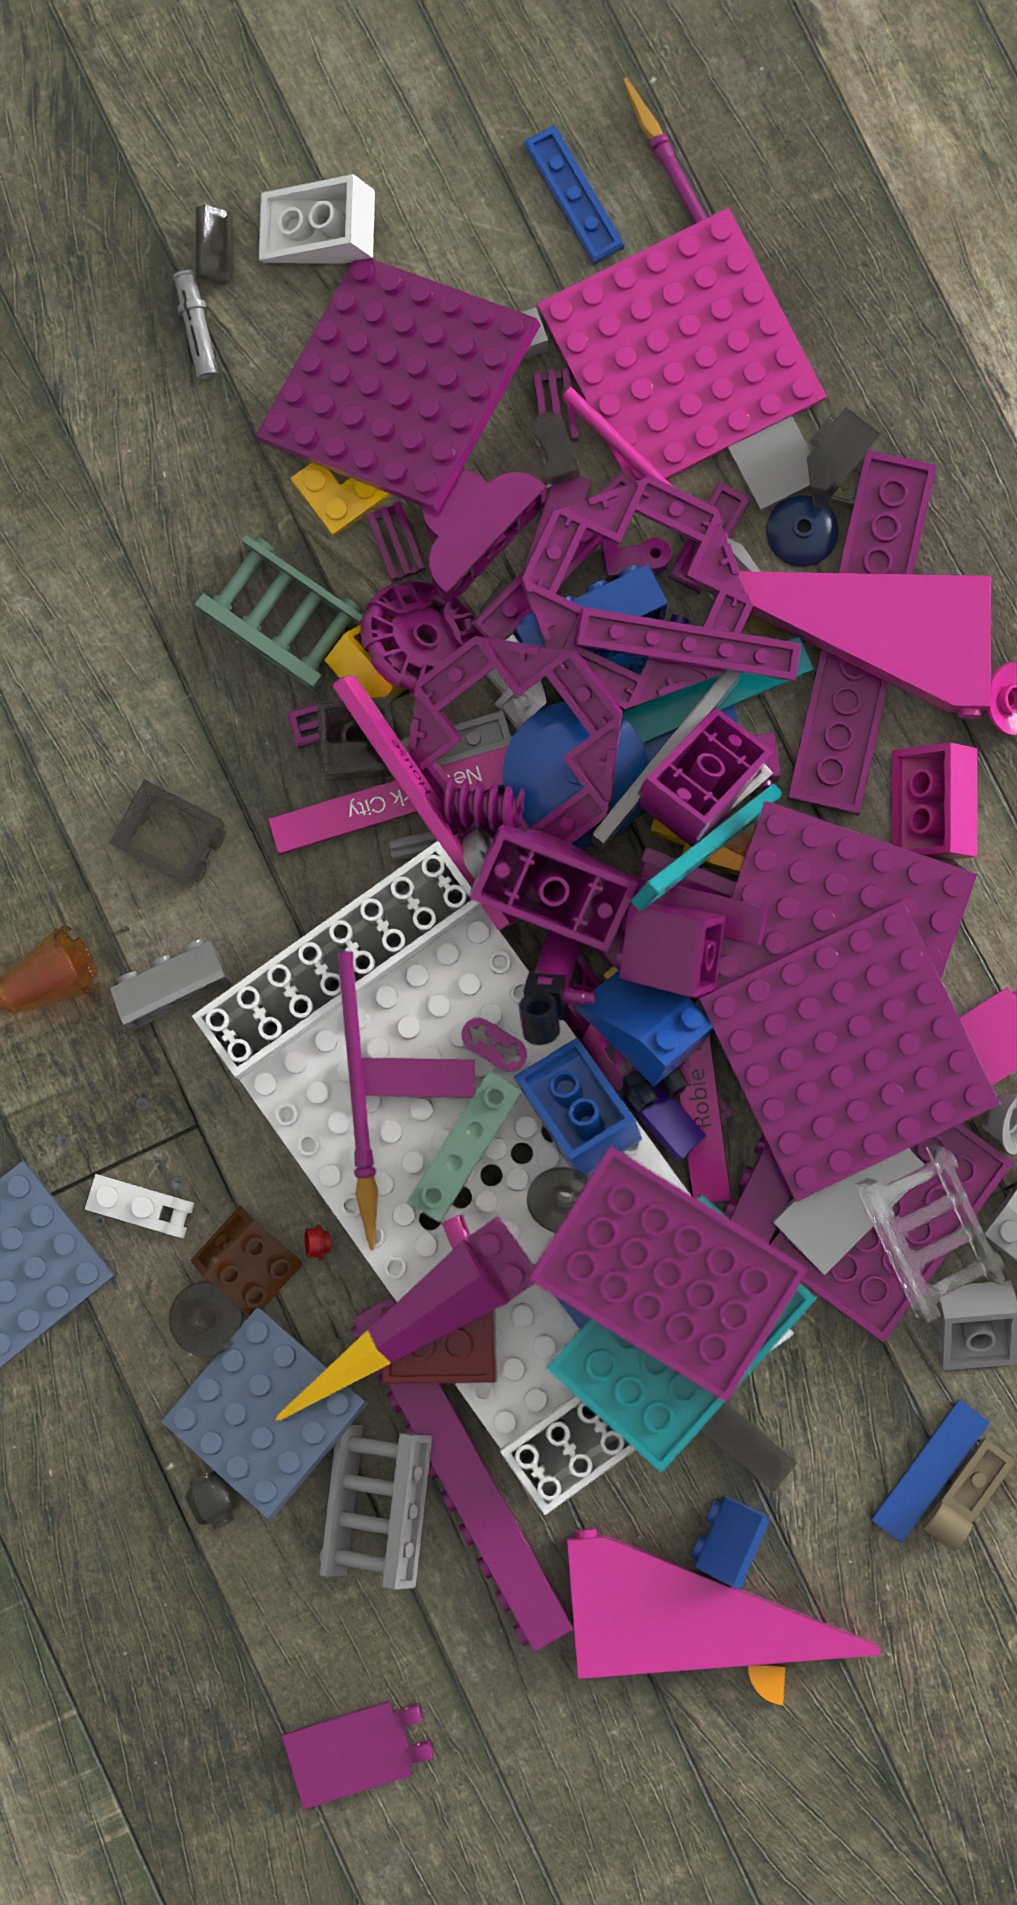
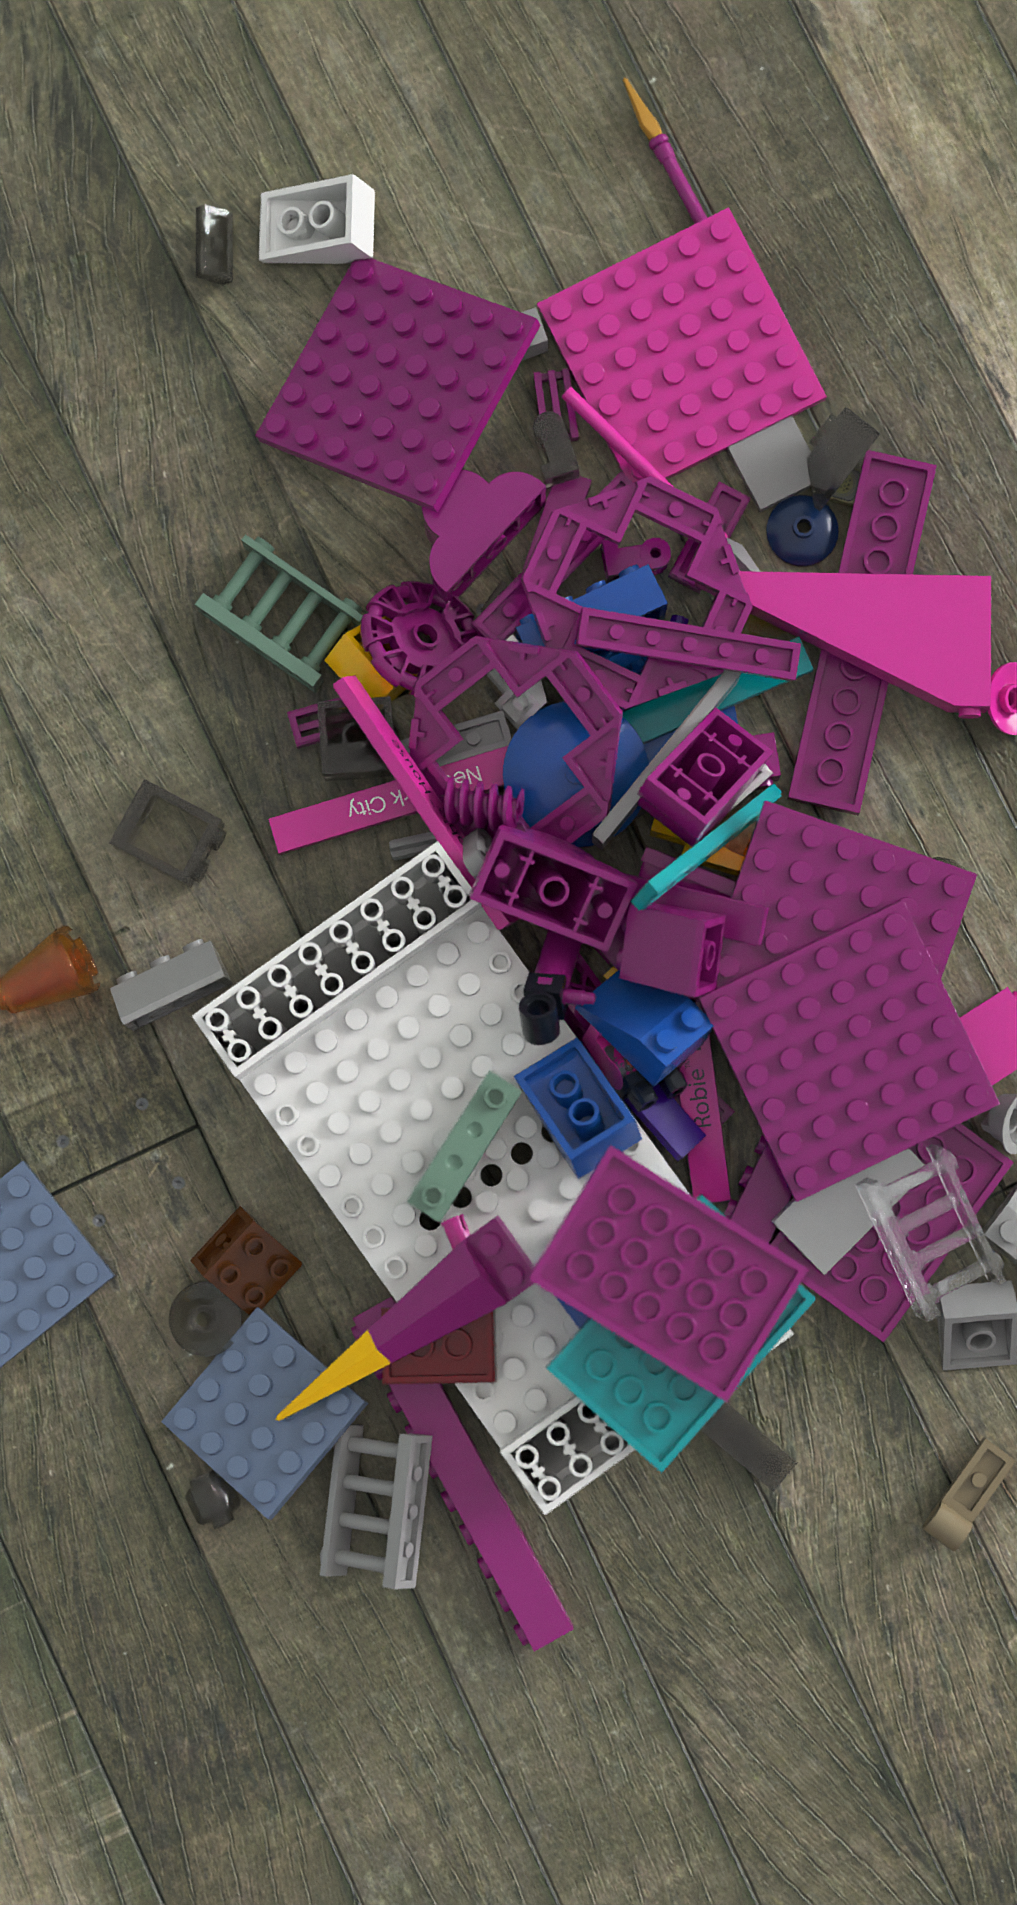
white plate [85,1174,195,1239] -> none
light grey pin [173,270,219,380] -> none
magenta tile [282,1700,434,1809] -> none
yellow plate [290,463,391,538] -> none
red plate [304,1224,331,1261] -> none
magenta piece [337,951,378,1251] -> none
magenta tile [362,1058,475,1098] -> none
magenta tile [366,501,425,582] -> none
magenta beam [461,1018,527,1072] -> none
blue tile [524,125,624,265] -> none
clear smoke dish [527,1167,589,1233] -> none
dark pink slope [567,1528,880,1679] -> none
blue slope [691,1495,770,1590] -> none
light orange tile [747,1664,786,1705] -> none
blue tile [871,1399,990,1543] -> none
dark pink slope [892,742,977,860] -> none

